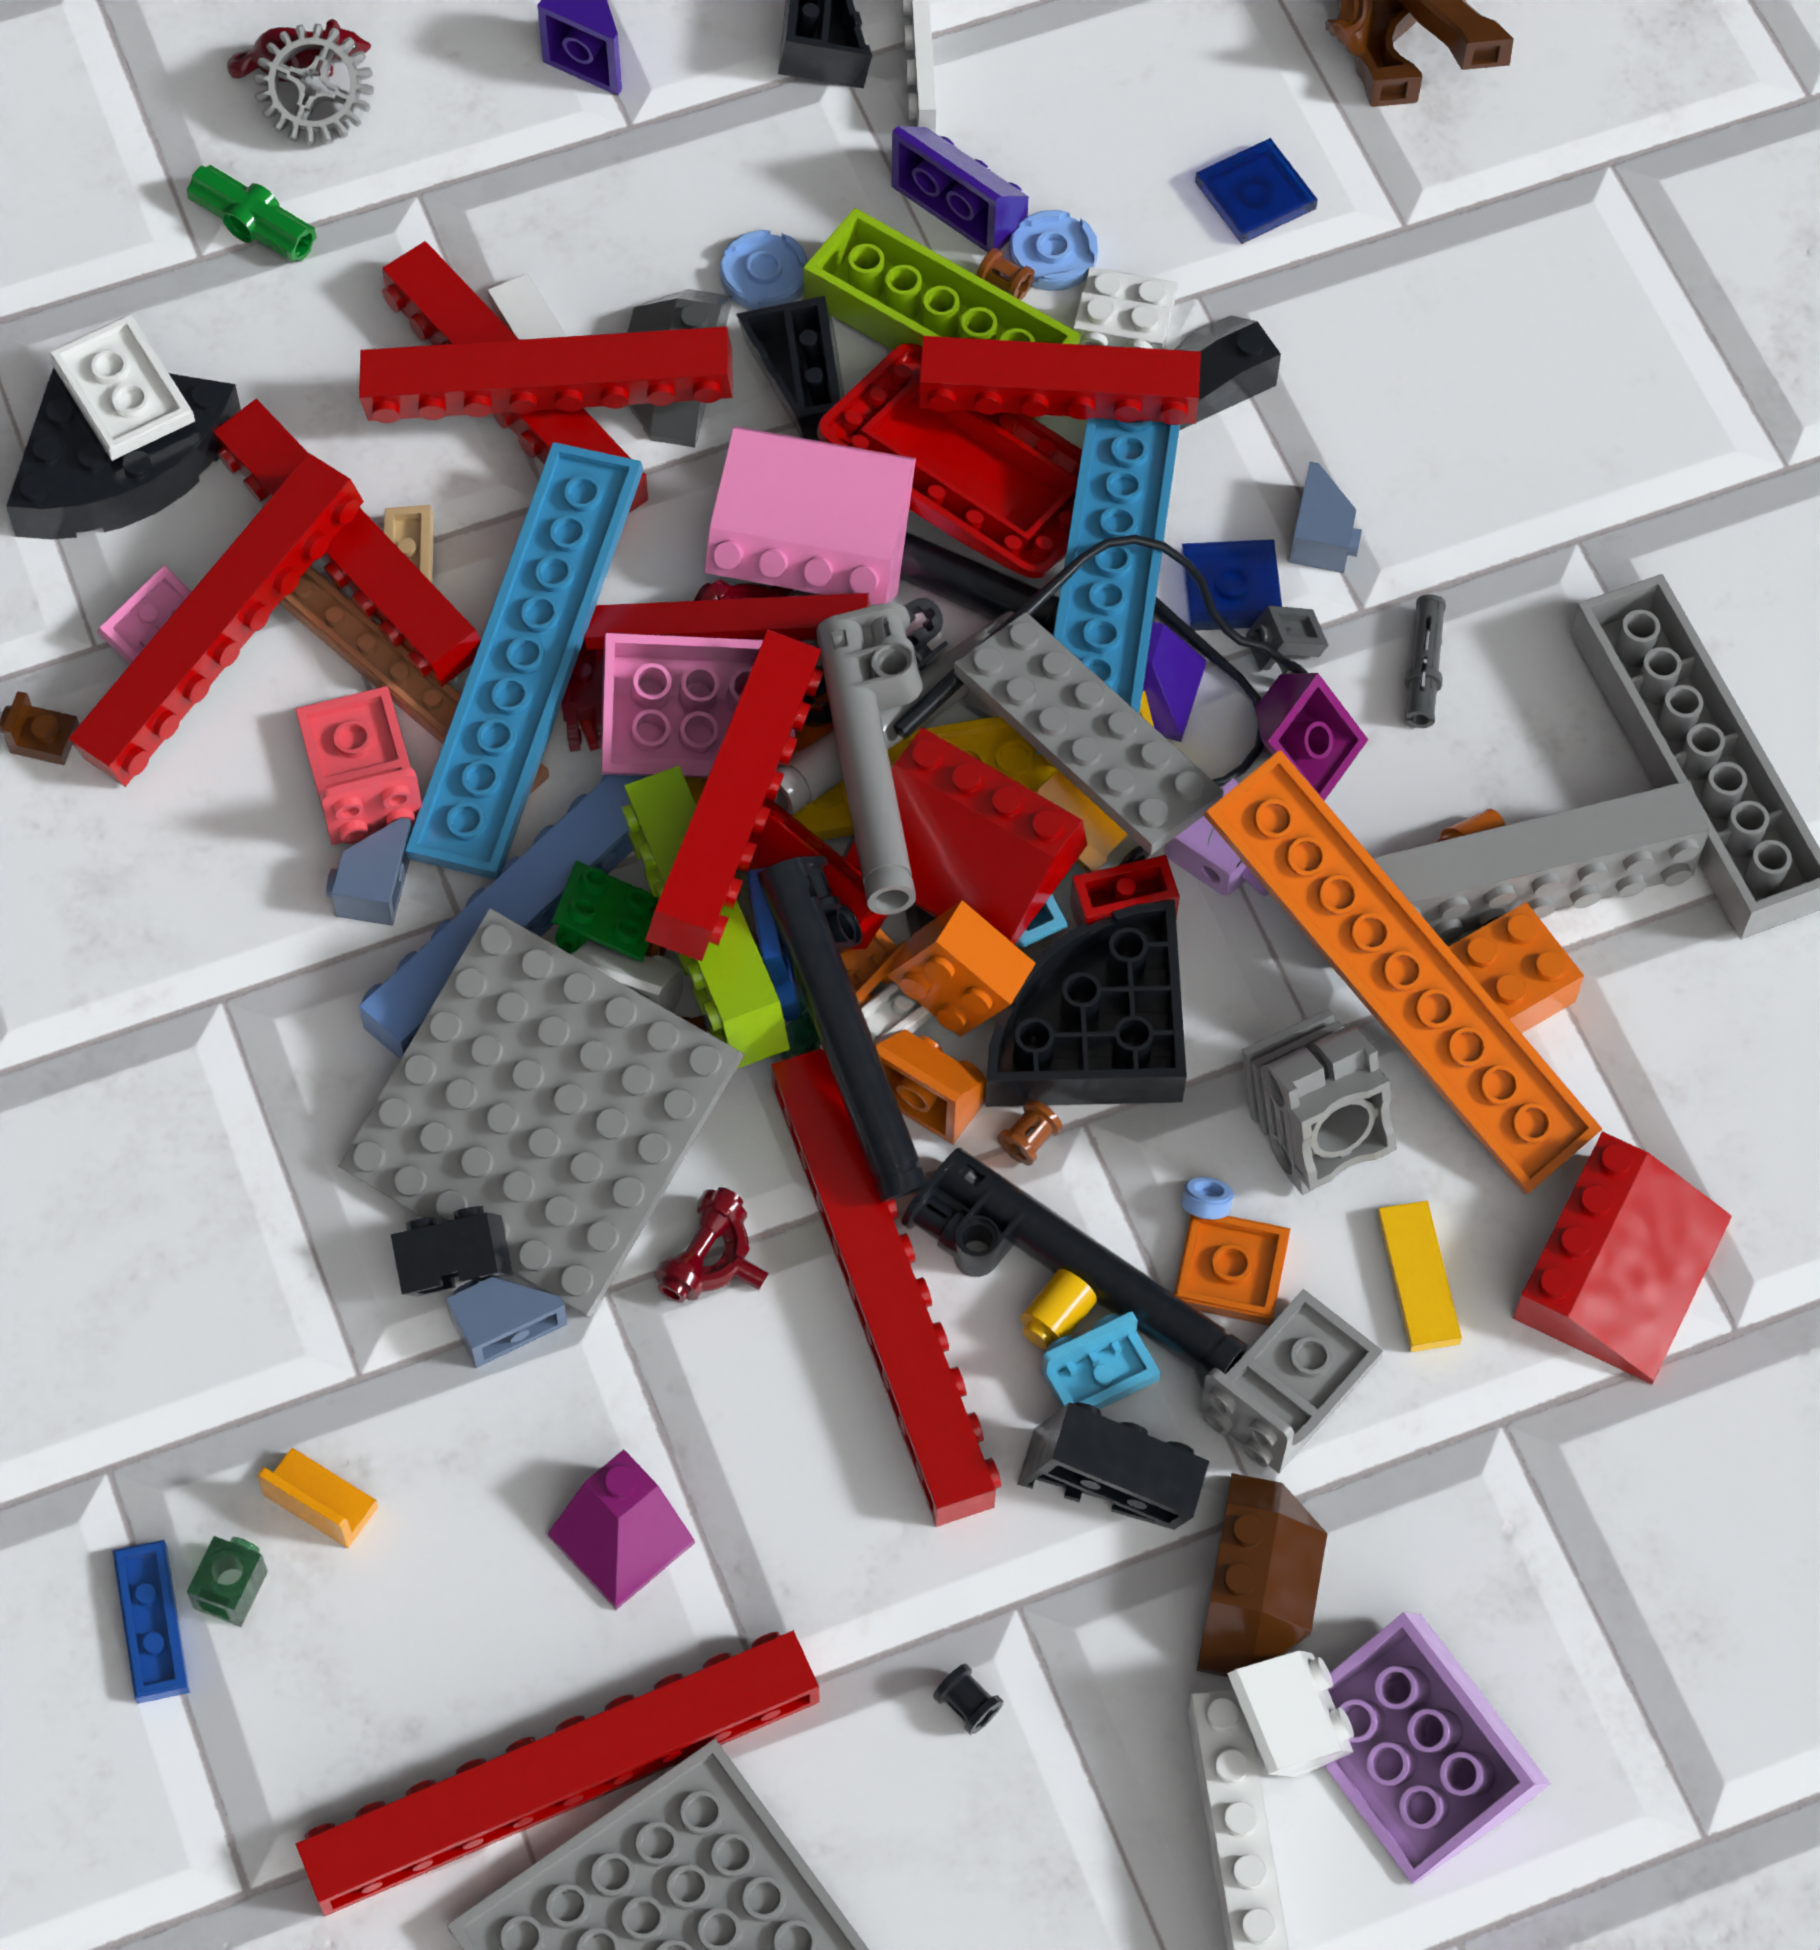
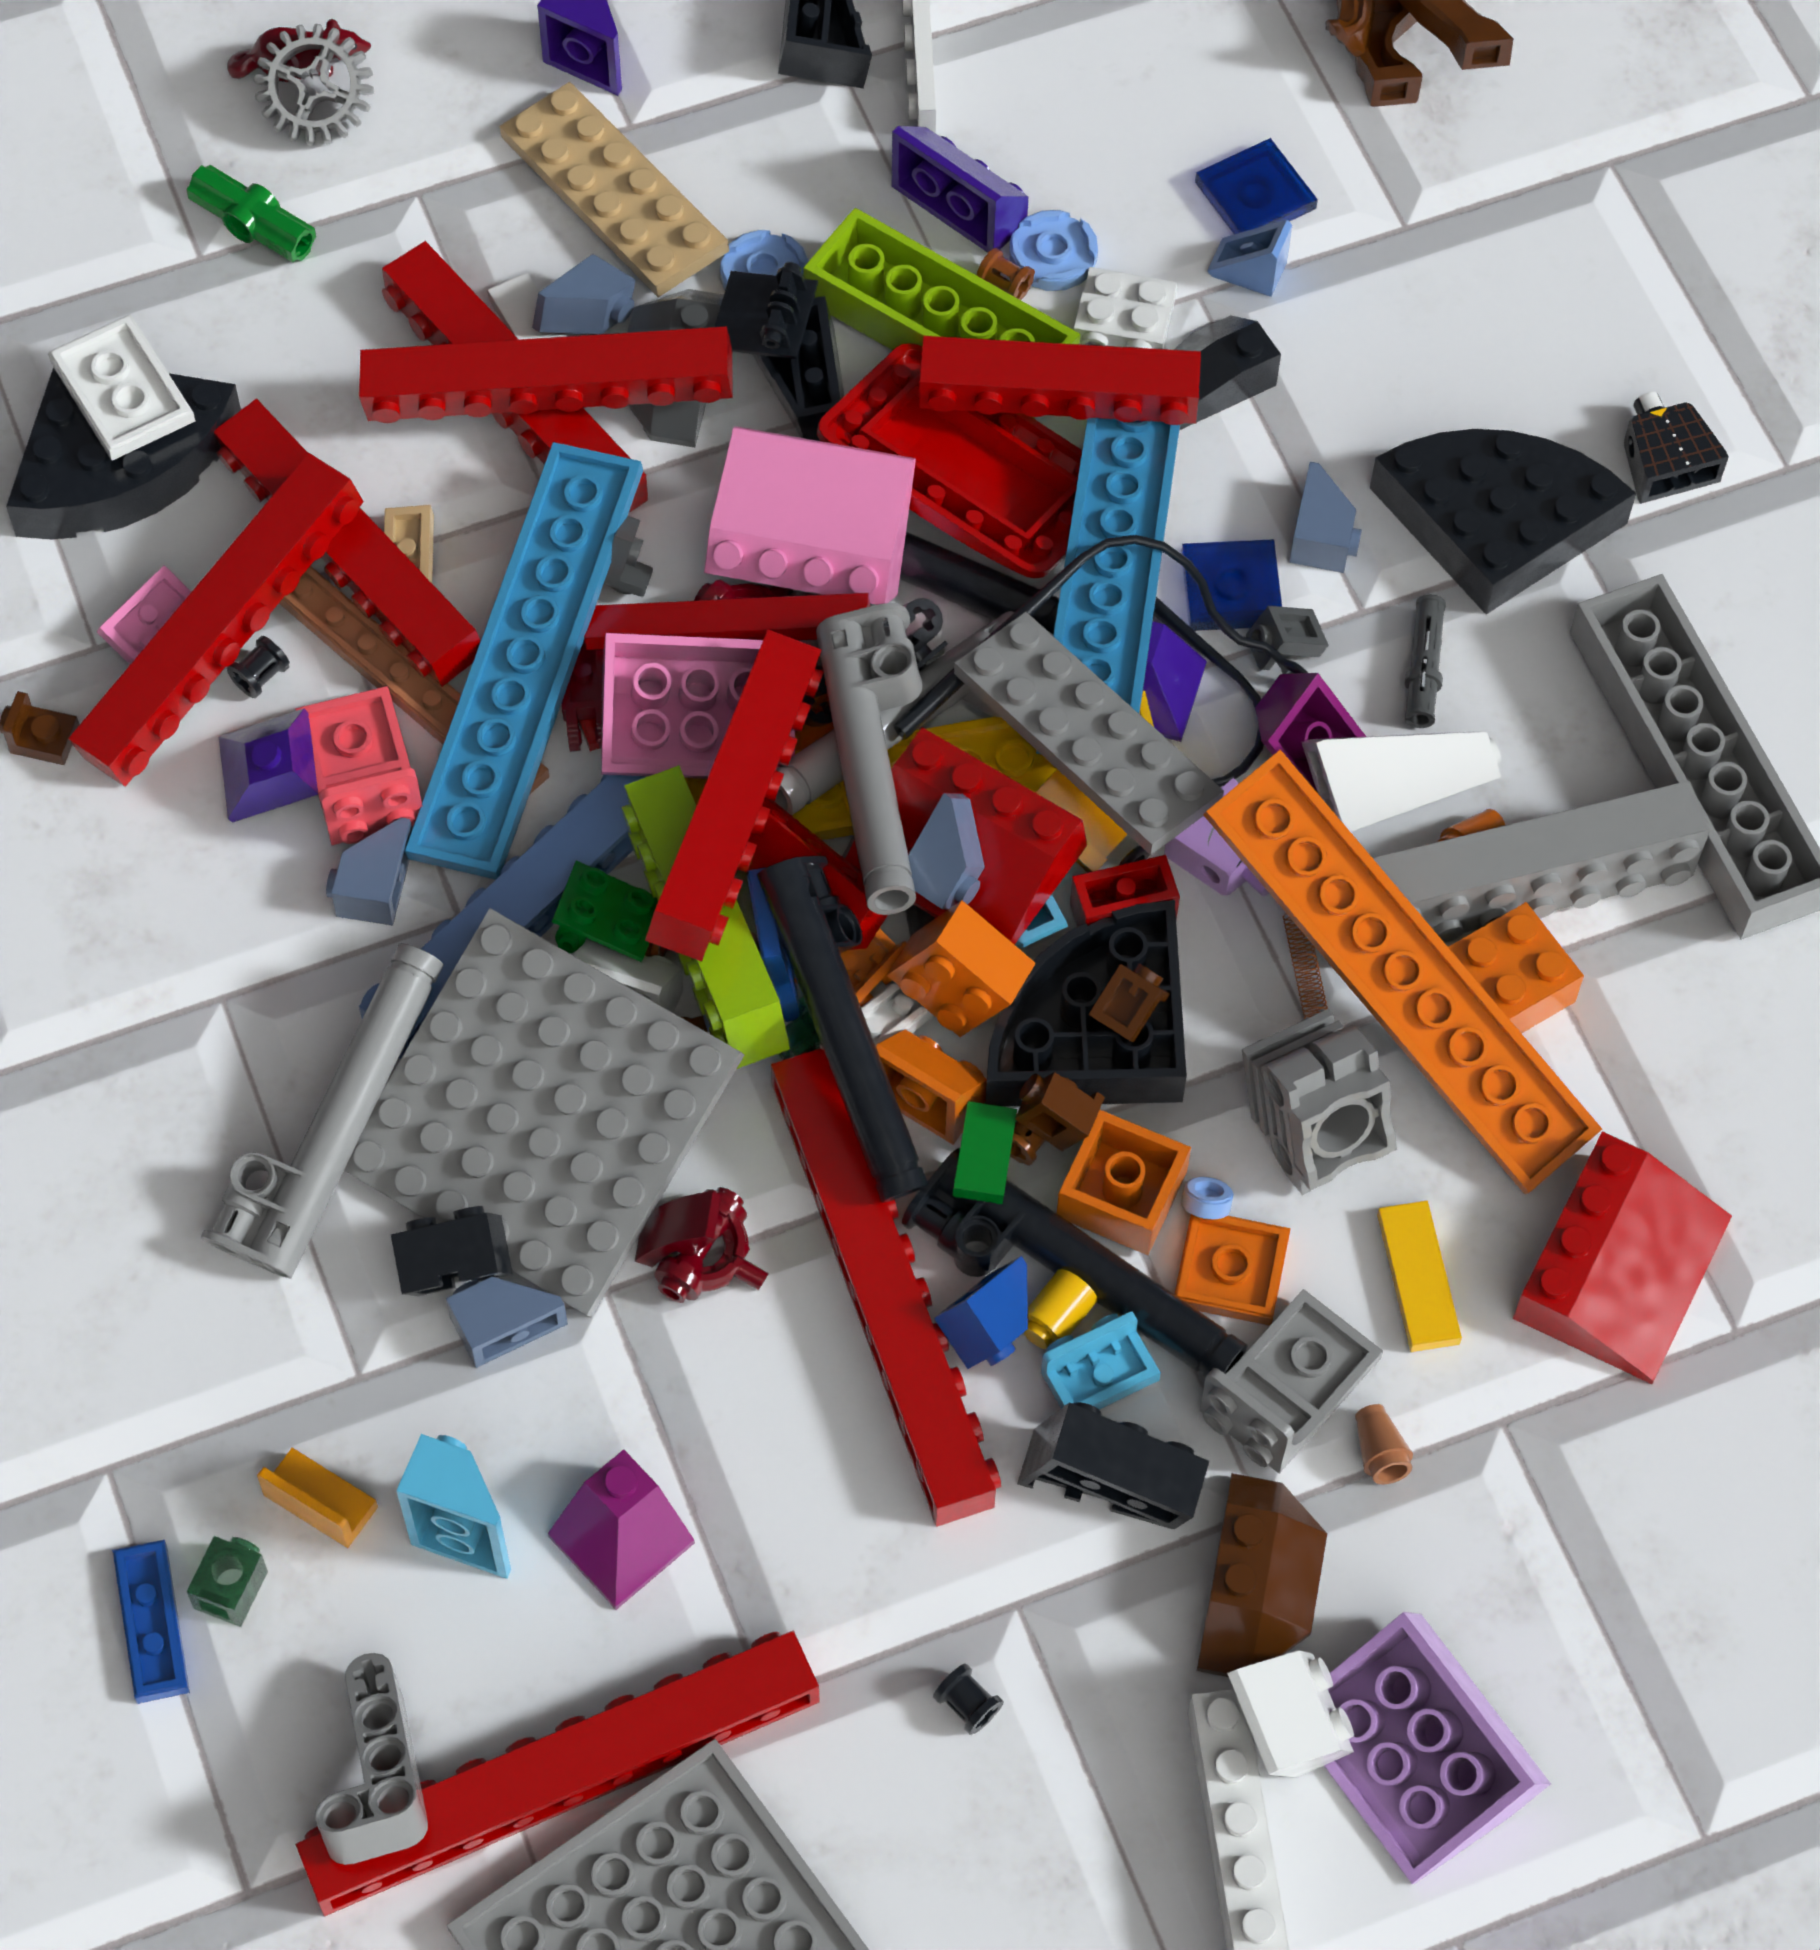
none -> light grey piece [201,943,444,1279]
none -> dark purple slope [219,708,318,823]
none -> black bush [226,636,290,698]
none -> light grey beam [315,1653,428,1865]
none -> medium azure slope [396,1434,511,1579]
none -> tan plate [499,82,729,298]
none -> sand blue slope [532,254,636,334]
none -> dark grey bracket [604,516,653,597]
none -> dark red slope [635,1191,723,1267]
none -> black hinge [715,262,818,359]
none -> sand blue slope [908,793,985,909]
none -> blue slope [934,1256,1028,1369]
none -> green tile [953,1101,1017,1204]
none -> reddish brown brick [1015,1072,1105,1151]
none -> orange brick [1057,1110,1191,1255]
none -> reddish brown bracket [1089,963,1170,1042]
none -> medium blue slope [1207,219,1292,297]
none -> orange piece [1282,914,1328,1019]
none -> white slope [1301,732,1501,832]
none -> nougat cone [1355,1404,1413,1485]
none -> black brick [1370,429,1636,614]
none -> black torso [1624,392,1729,504]

